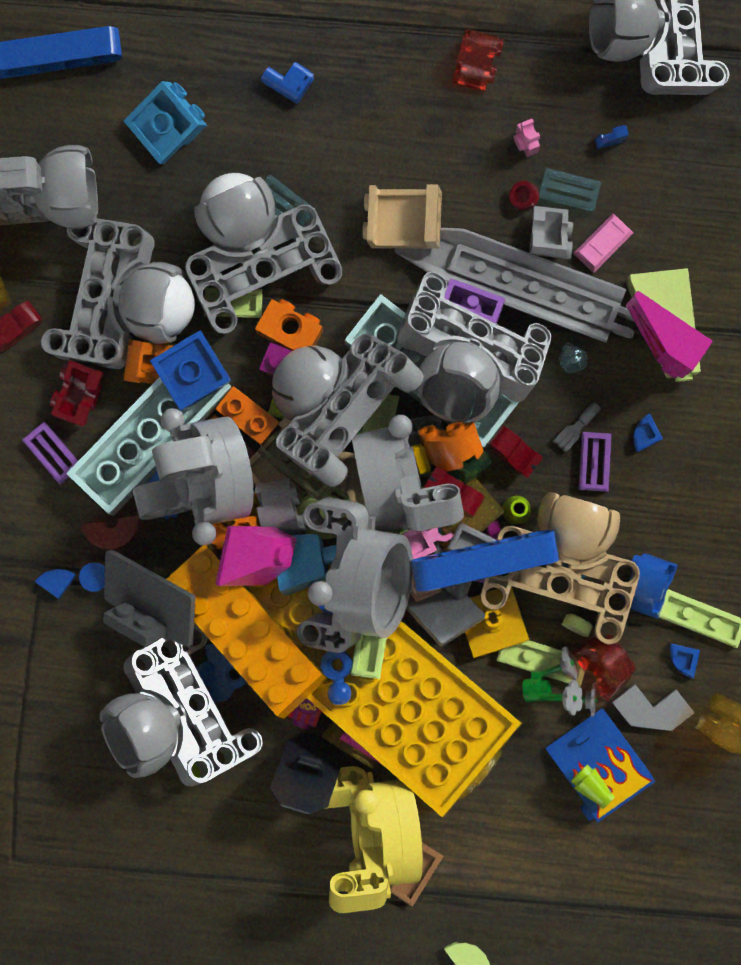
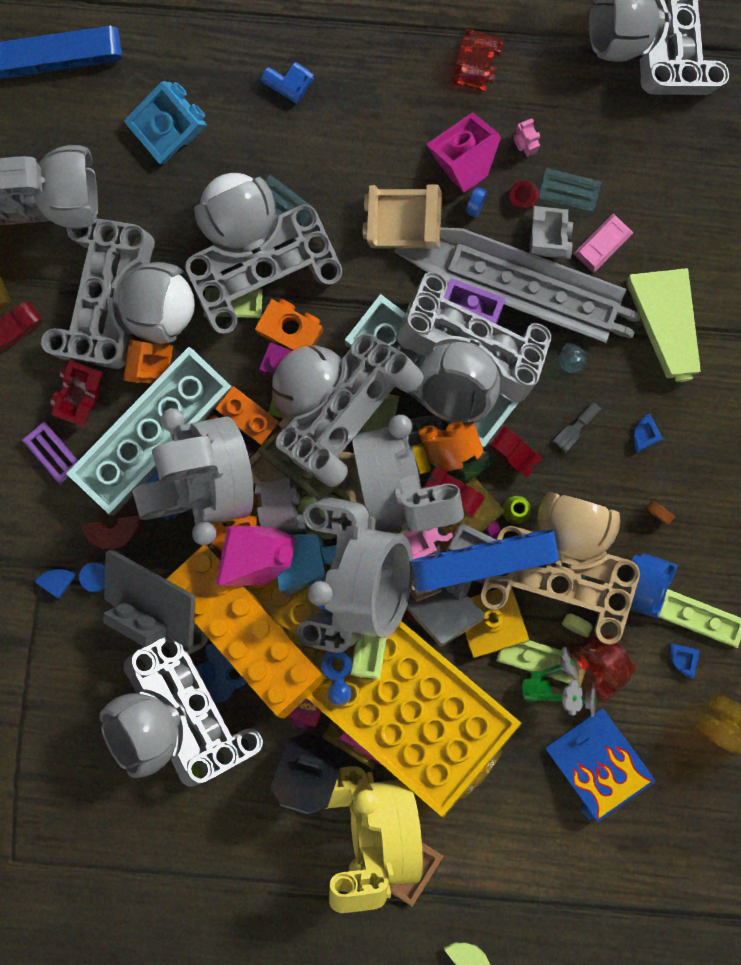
blue tile [150,330,232,412] -> none
lime cone [571,764,615,809] -> none
medium lavender tile [578,432,611,492] -> none
blue tile [595,125,629,149] -> none
light grey tile [612,684,694,731] -> none
dark pink slope [626,291,713,378] -> none
none -> dark pink slope [426,112,501,192]
none -> blue tile [466,187,488,218]
none -> dark orange tile [646,500,675,525]

